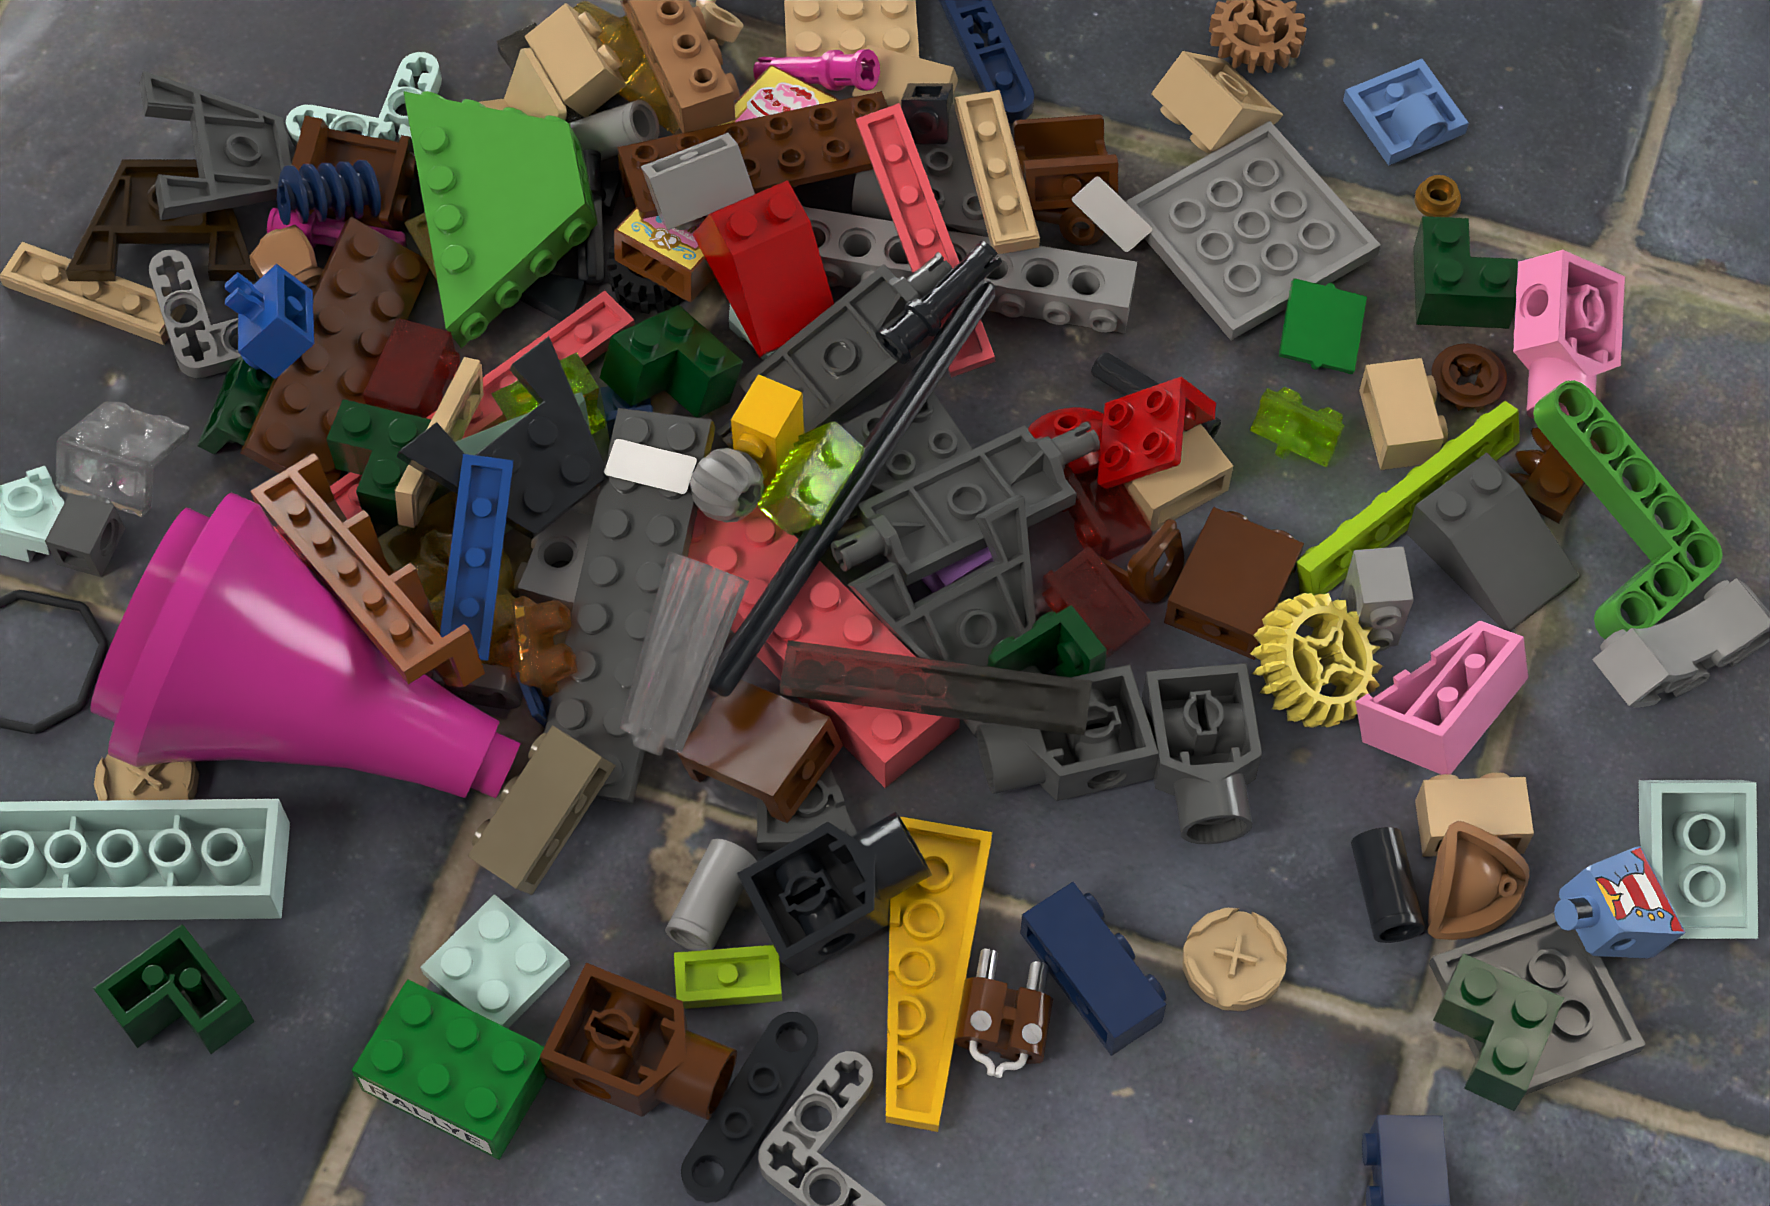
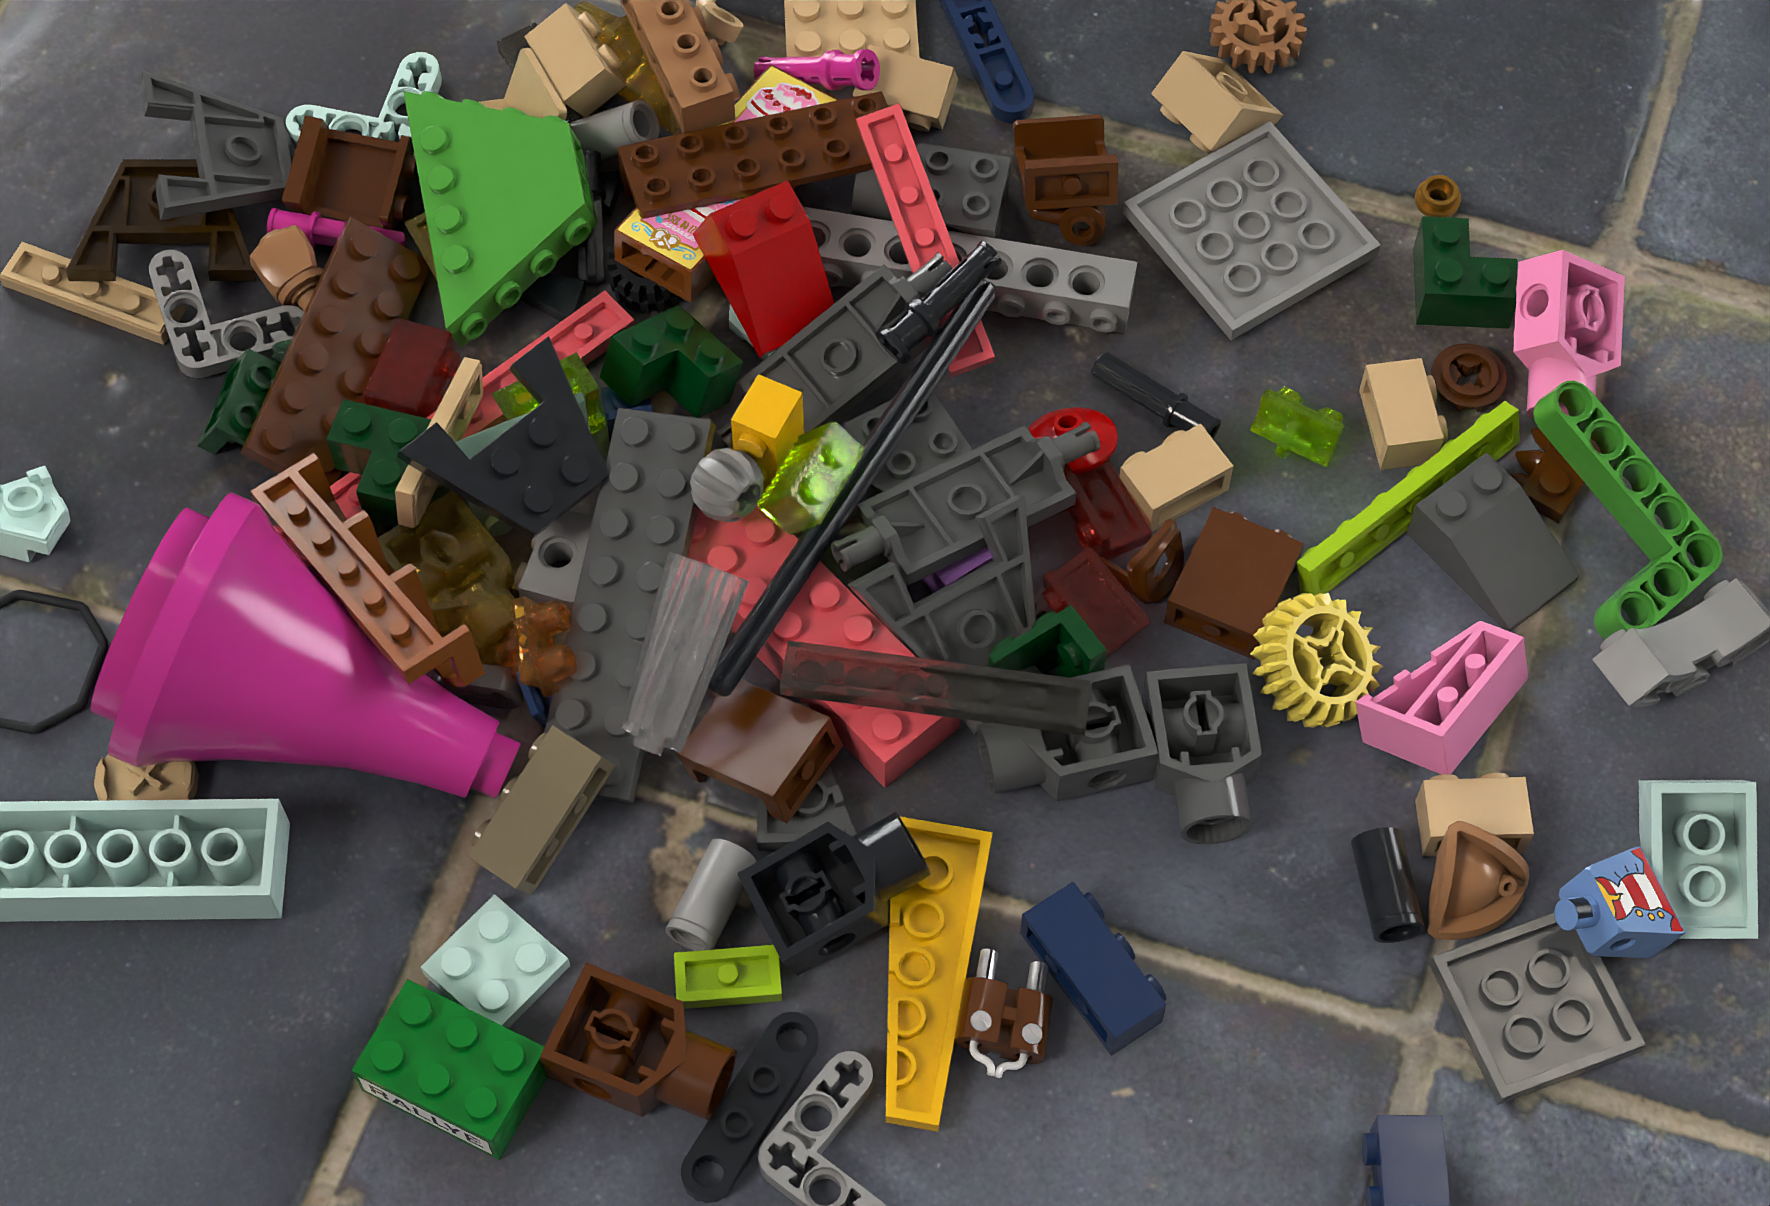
dark grey brick [45,493,125,577] -> none
clear bracket [55,401,190,517] -> none
dark green brick [93,924,255,1054] -> none
blue brick [225,264,314,379] -> none
dark blue piece [277,160,381,225] -> none
blue plate [440,454,514,661] -> none
white sticker [604,439,697,494] -> none
light grey brick [641,133,755,230] -> none
black bracket [901,83,953,144] -> none
tan tile [955,90,1040,254] -> none
white sticker [1072,176,1152,252] -> none
red bracket [1097,376,1216,489] -> none
tan tile [1183,908,1287,1011] -> none
green piece [1279,278,1367,374] -> none
light grey brick [1340,546,1414,651] -> none
medium blue plate [1343,59,1469,166] -> none
brick [1433,953,1564,1111] -> none

